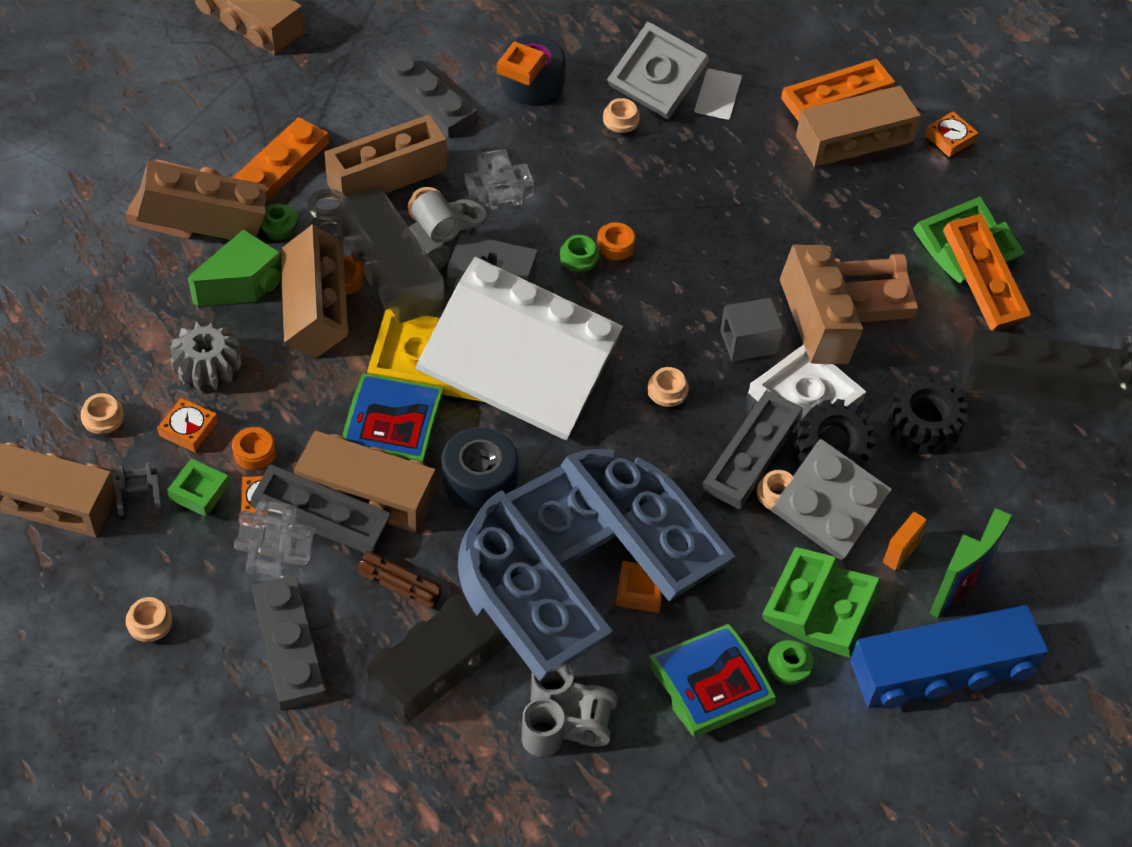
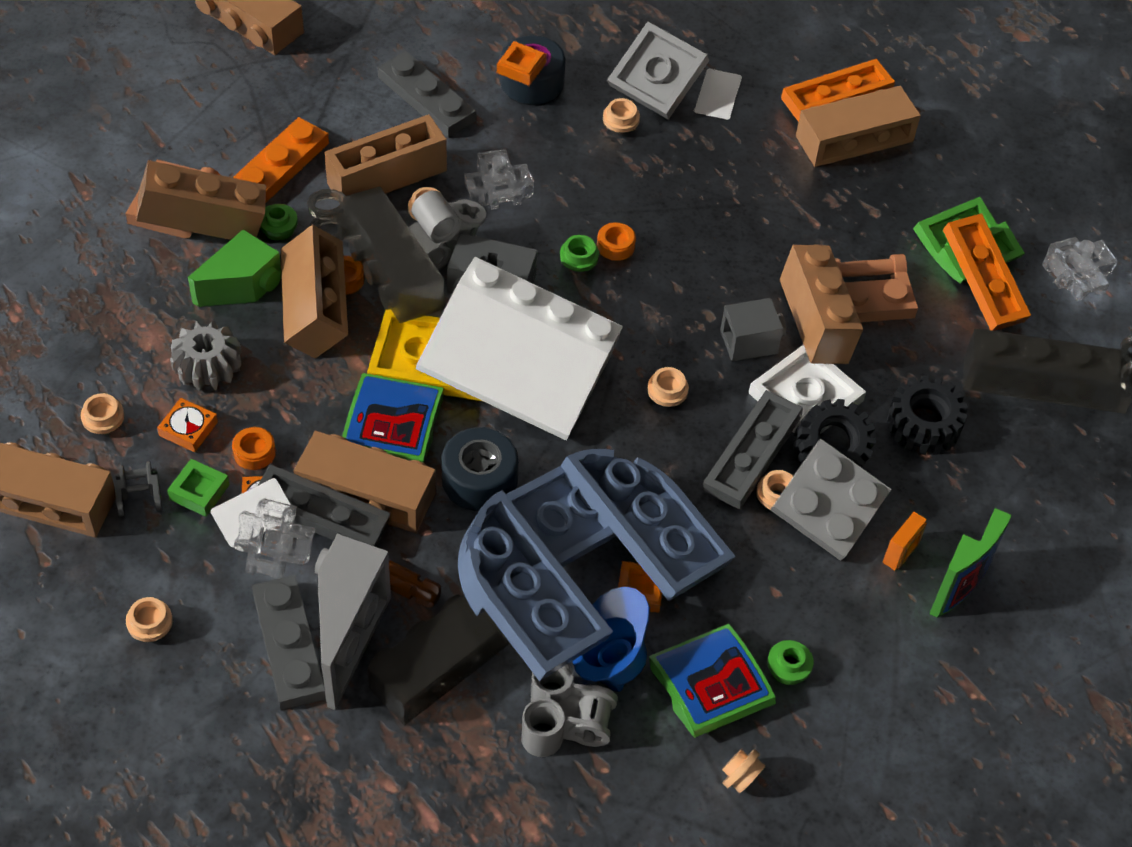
bright green slope [762,547,881,658] -> none
blue brick [850,605,1048,709] -> none
orange tile [925,111,979,157] -> none
none -> white sticker [210,478,296,547]
none -> light grey slope [315,534,391,710]
none -> blue piece [572,586,650,692]
none -> light nougat plate [722,749,765,793]
none -> clear piece [1043,237,1118,301]

